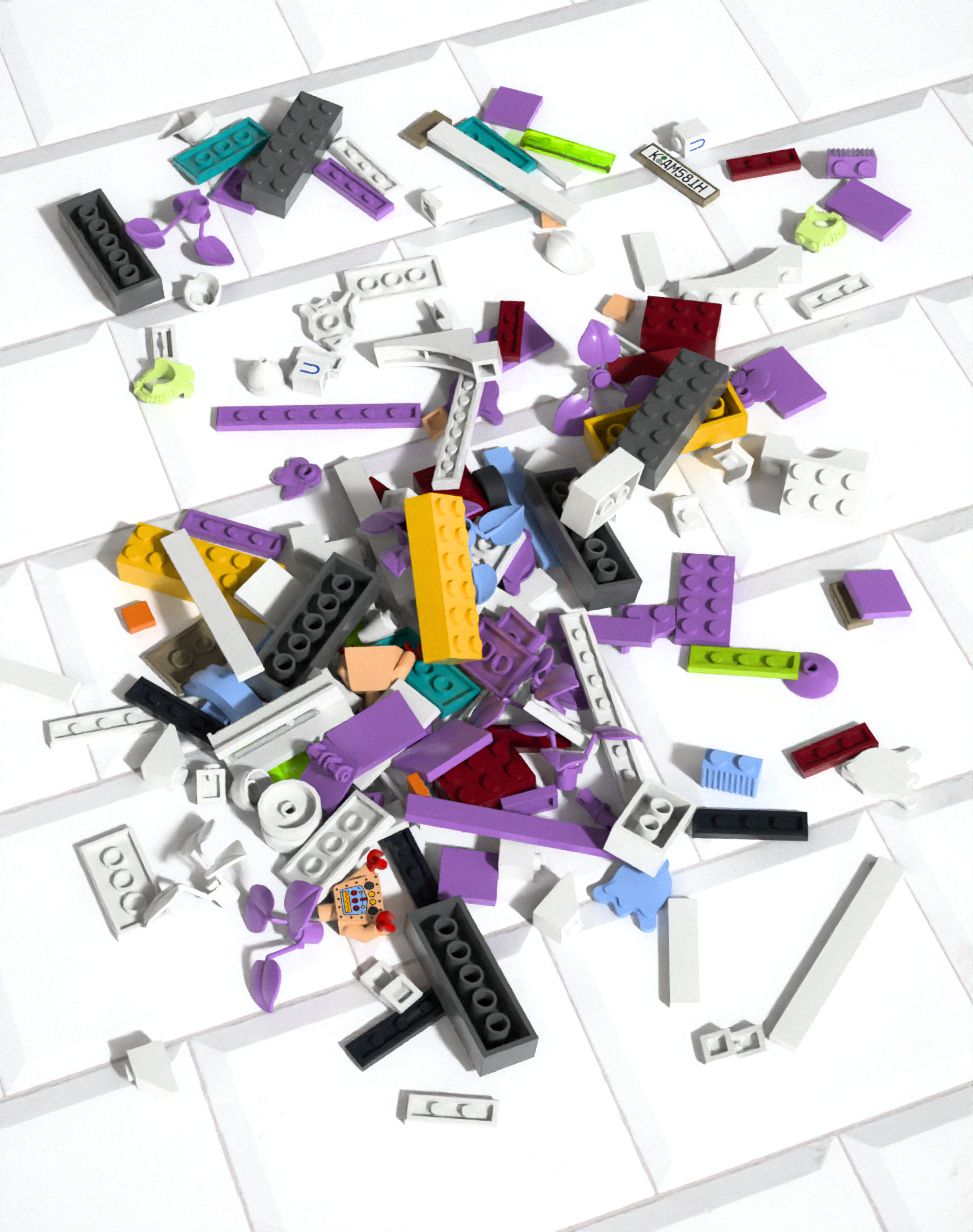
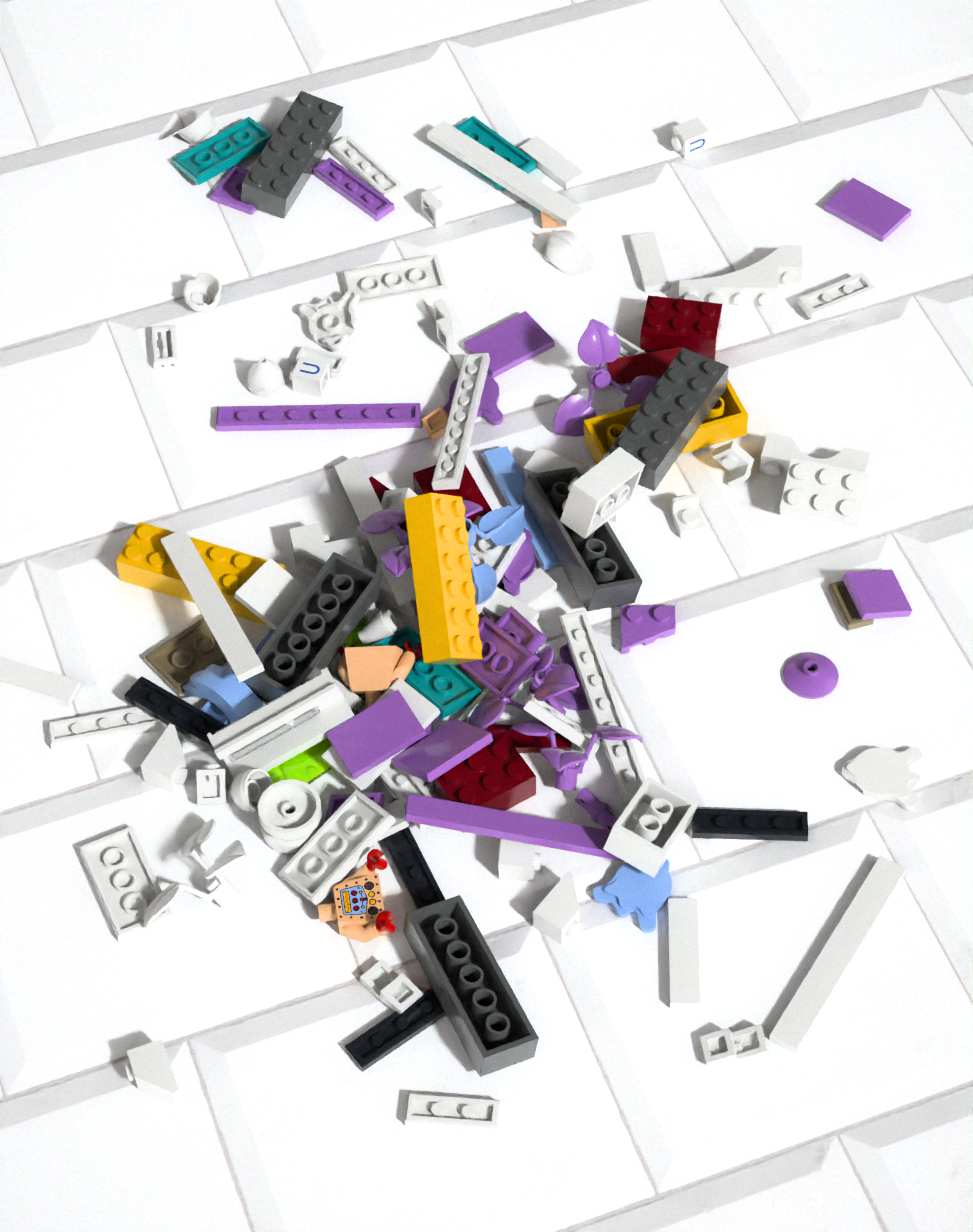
dark grey brick [56,188,165,316] -> none
orange tile [120,600,156,634] -> none
medium lavender plant [125,189,235,266] -> none
yellowish green piece [134,357,195,405] -> none
medium lavender tile [179,509,287,561] -> none
medium lavender plant [245,880,324,1013] -> none
medium lavender plate [272,457,322,500] -> none
medium lavender hinge [299,737,362,815] -> none
white arch [374,327,502,383] -> none
dark tan tile [403,109,453,150] -> none
orange tile [406,772,430,797] -> none
medium lavender tile [437,846,499,907] -> none
black tyre [471,465,510,511] -> none
medium lavender tile [483,86,543,132] -> none
dark red tile [496,300,525,363] -> none
medium lavender tile [500,784,558,815] -> none
clear neon green tile [519,128,616,174] -> none
medium lavender tile [544,613,656,648] -> none
light nougat tile [603,293,637,323] -> none
tile [636,142,720,208] -> none
medium lavender plate [675,553,736,647] -> none
lime tile [687,645,801,680] -> none
light blue brick [700,747,763,798] -> none
dark red tile [726,148,801,182] -> none
medium lavender plate [730,369,777,409] -> none
medium lavender tile [741,346,827,419] -> none
dark red tile [790,722,879,779] -> none
yellowish green piece [794,205,847,253] -> none
medium lavender brick [826,147,877,178] -> none

